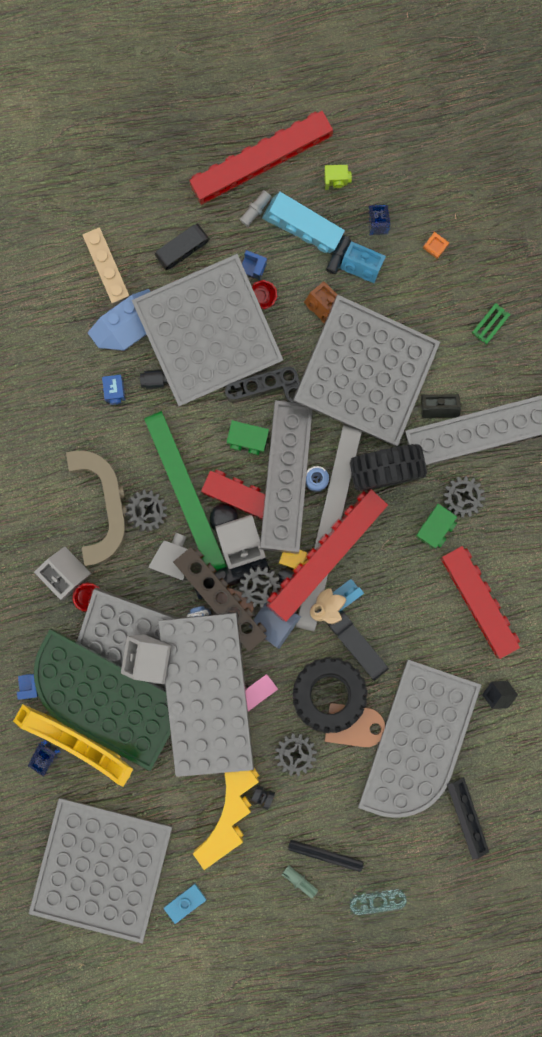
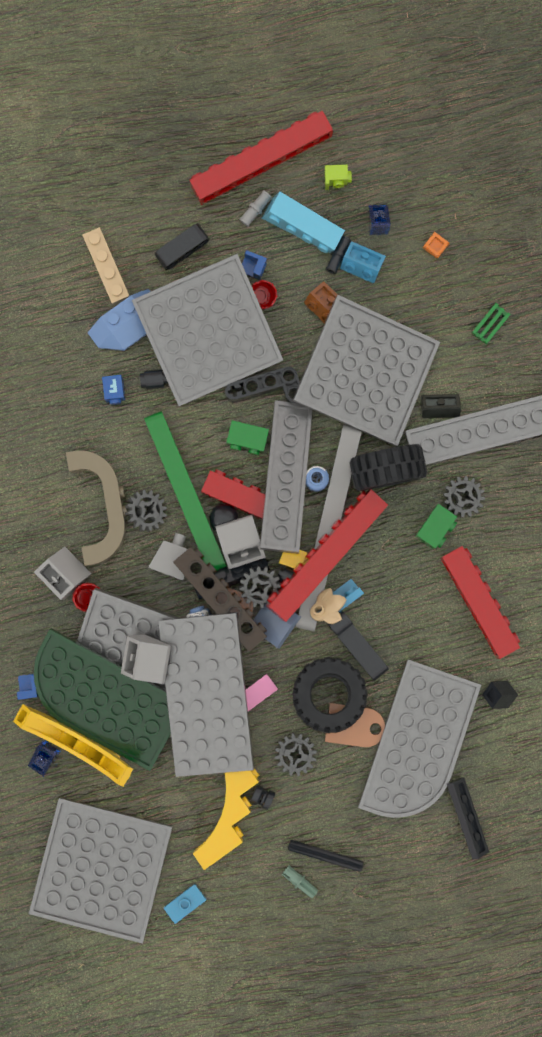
clear light blue beam [350,889,407,915] -> none

